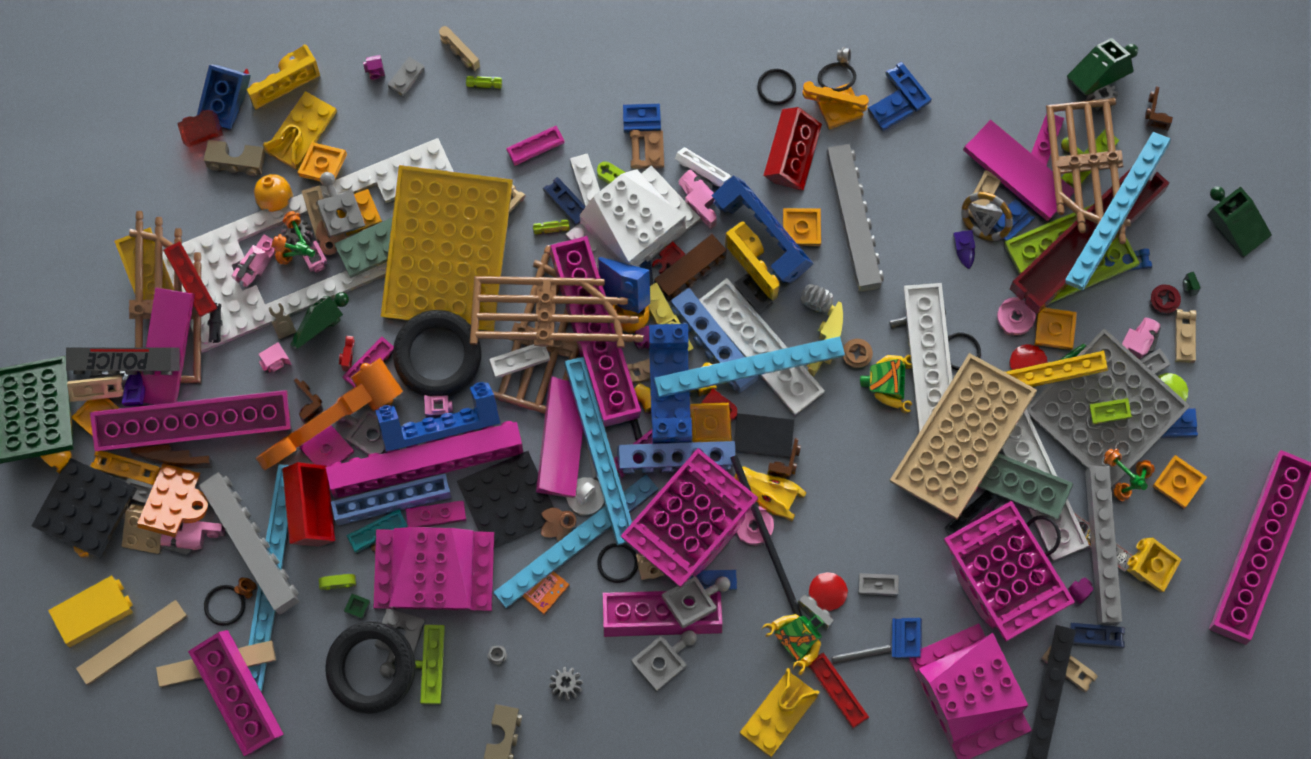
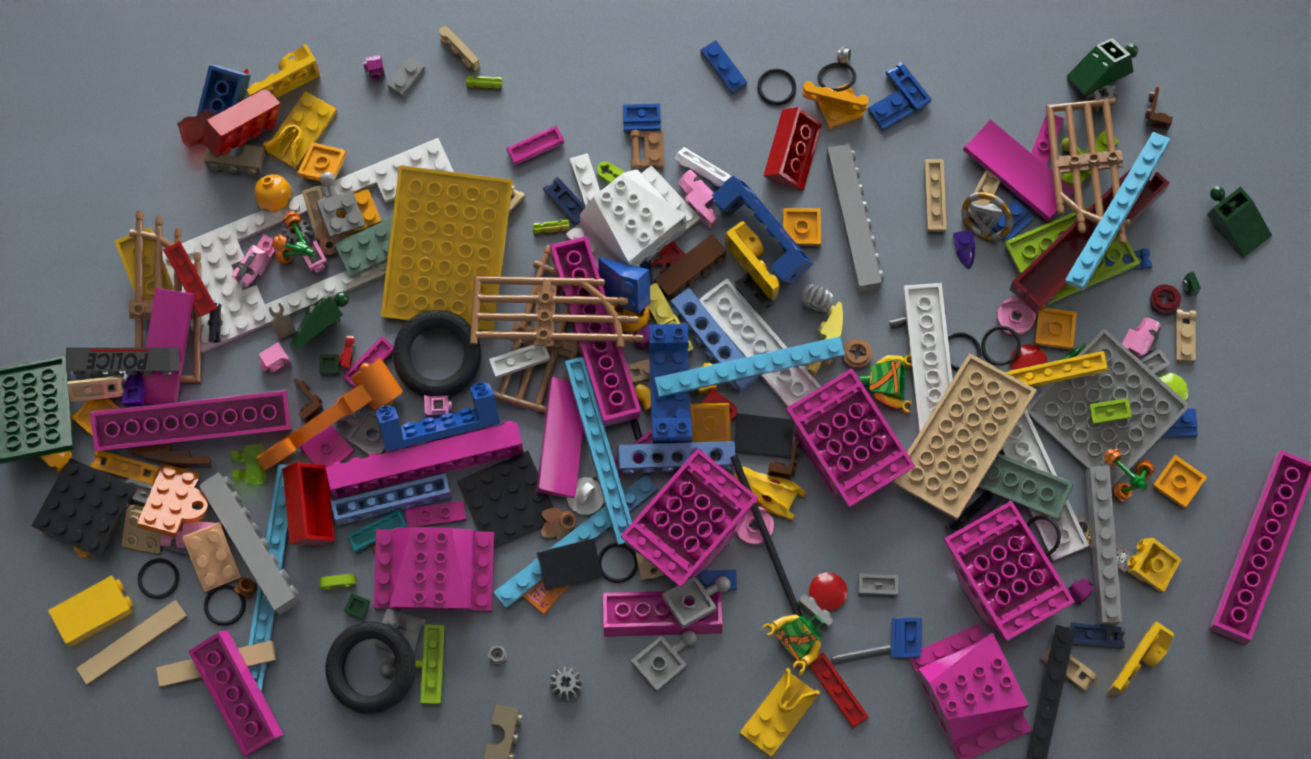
none -> black tyre [138,558,179,599]
none -> light nougat plate [182,522,241,592]
none -> red piece [202,88,280,158]
none -> clear neon green plate [230,444,267,485]
none -> dark green plate [319,354,339,375]
none -> black tile [536,538,603,591]
none -> blue plate [701,40,747,94]
none -> dark pink wedge [786,368,915,508]
none -> tan plate [924,159,947,232]
none -> black tyre [981,326,1021,366]
none -> yellow plate [1107,621,1174,697]

